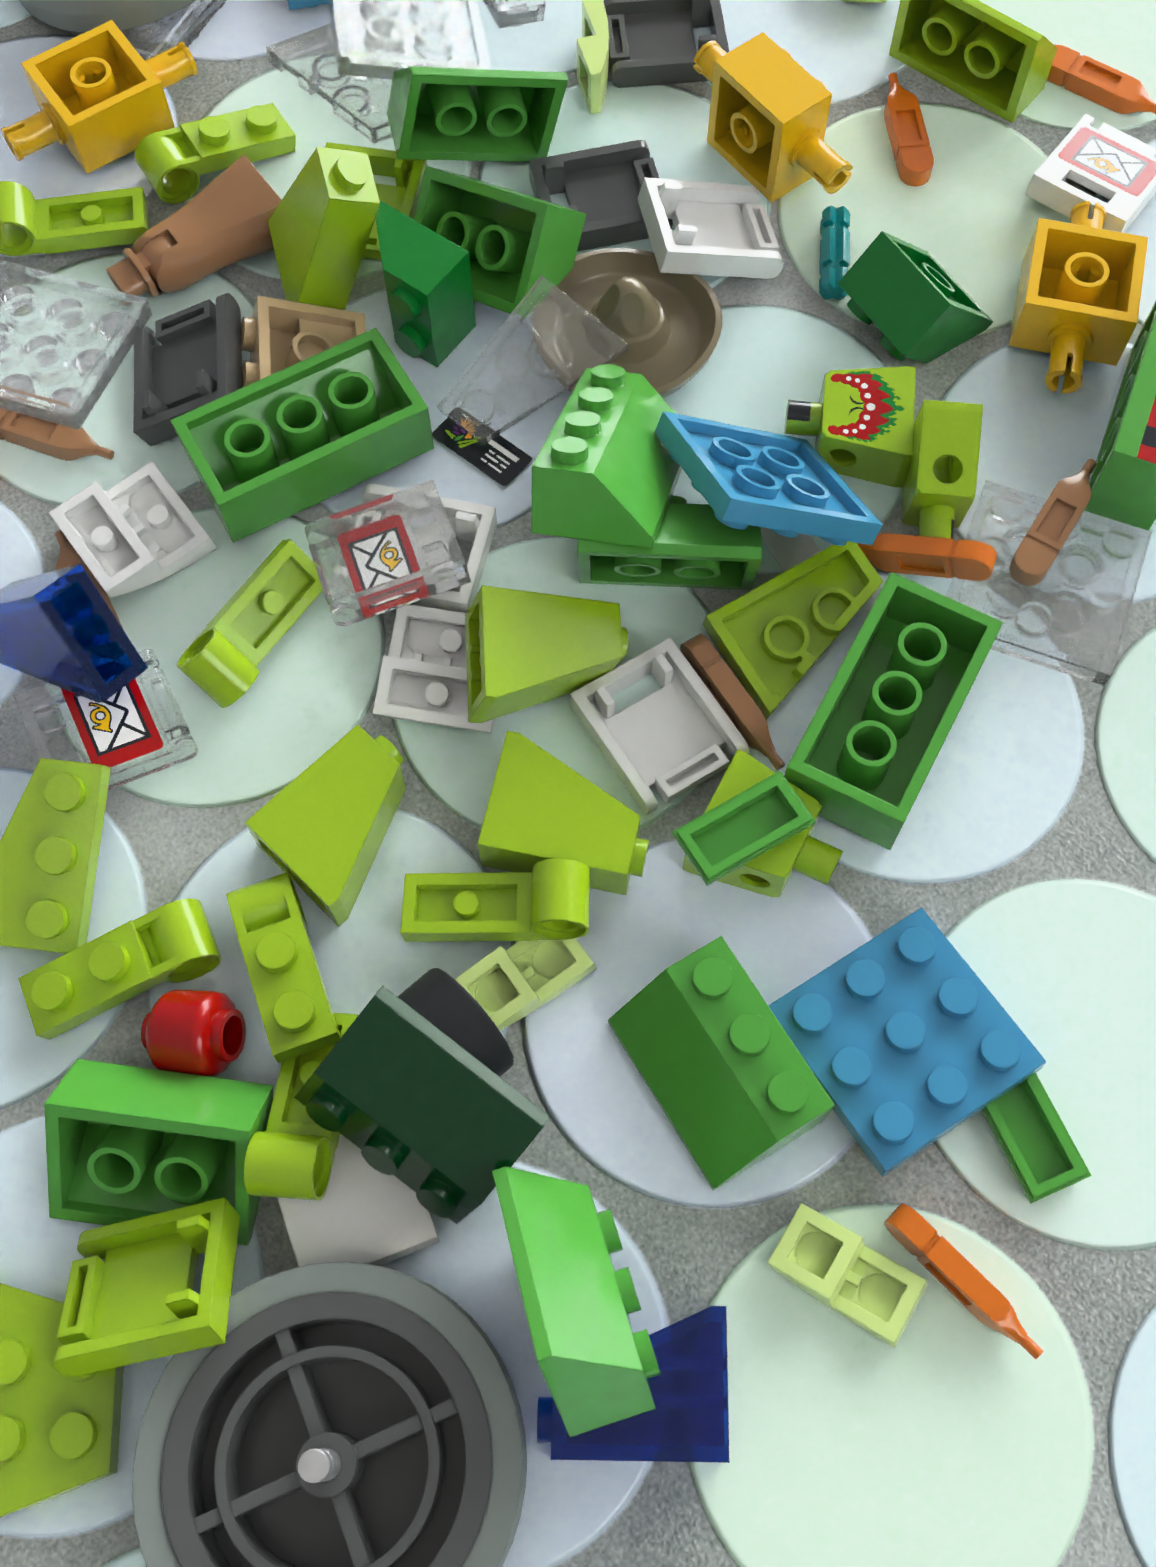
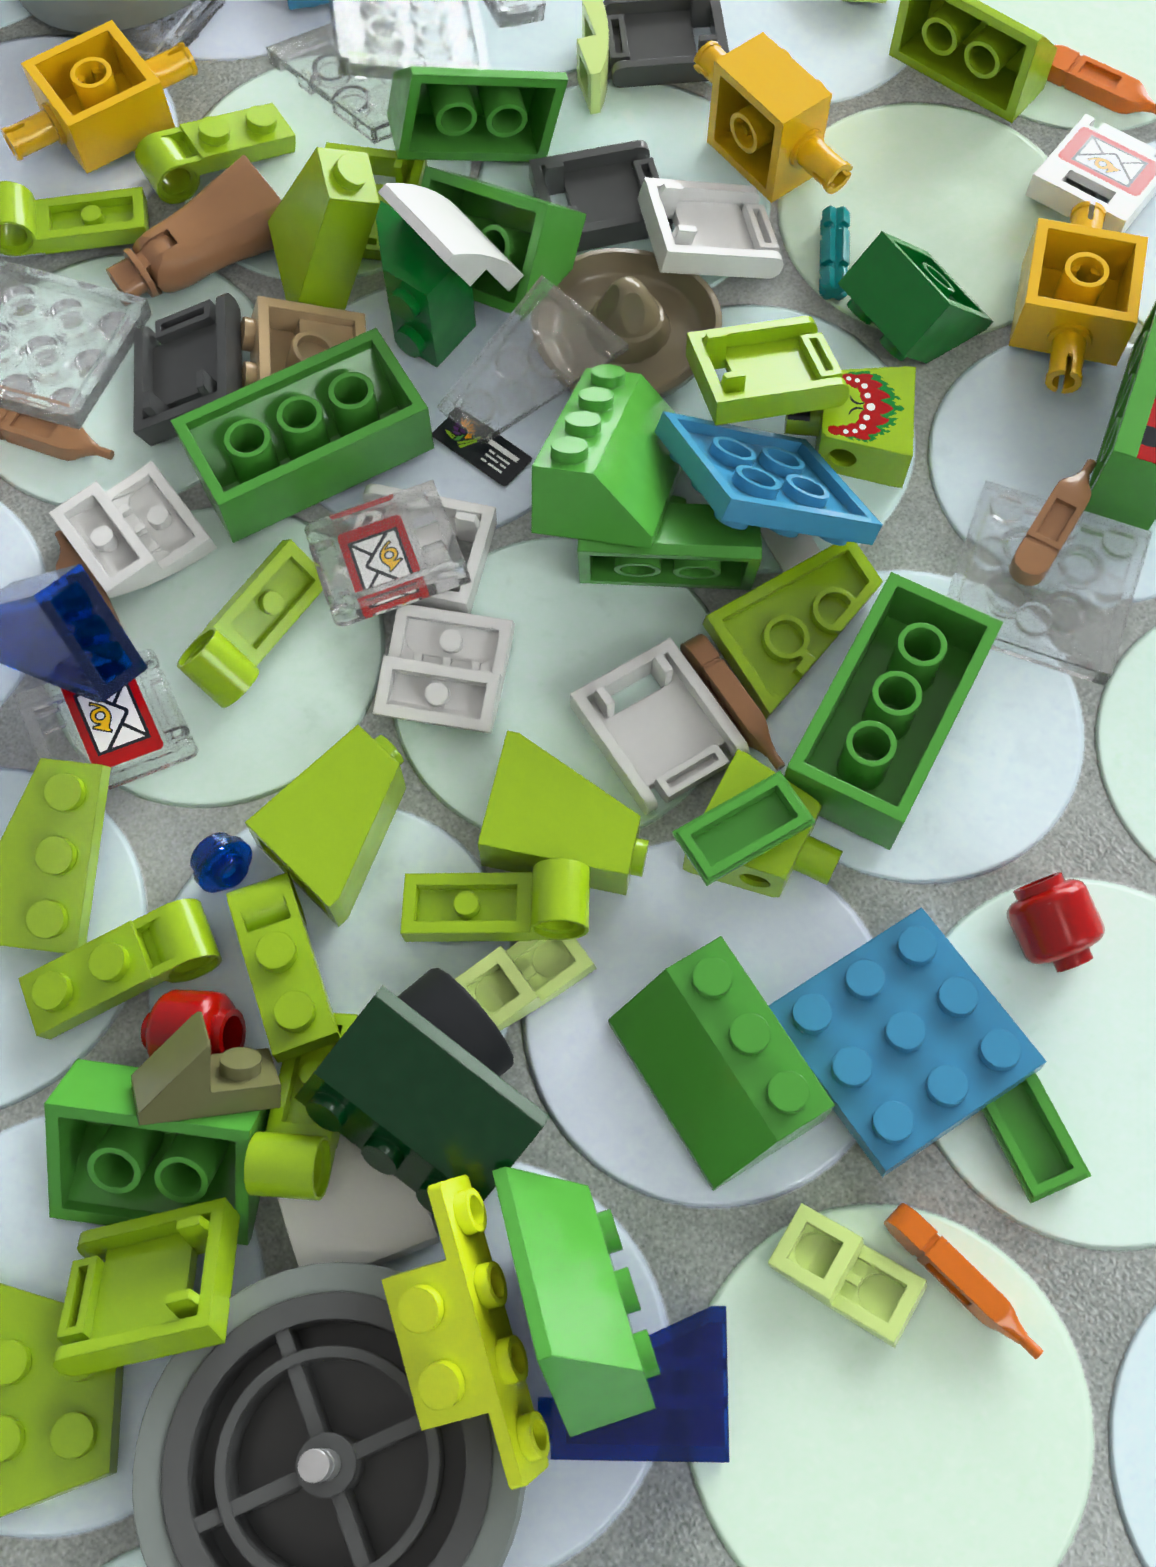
lime slope [465,585,628,723] -> none
orange piece [858,533,997,581] -> none
orange piece [884,72,934,187] -> none
lime torso [902,399,983,539] -> none
none -> olive slope [131,1011,281,1126]
none -> clear blue plate [190,832,252,893]
none -> white slope [378,183,524,291]
none -> neon yellow bracket [381,1174,550,1490]
none -> lime container [686,316,850,426]
none -> red head [1006,872,1105,972]

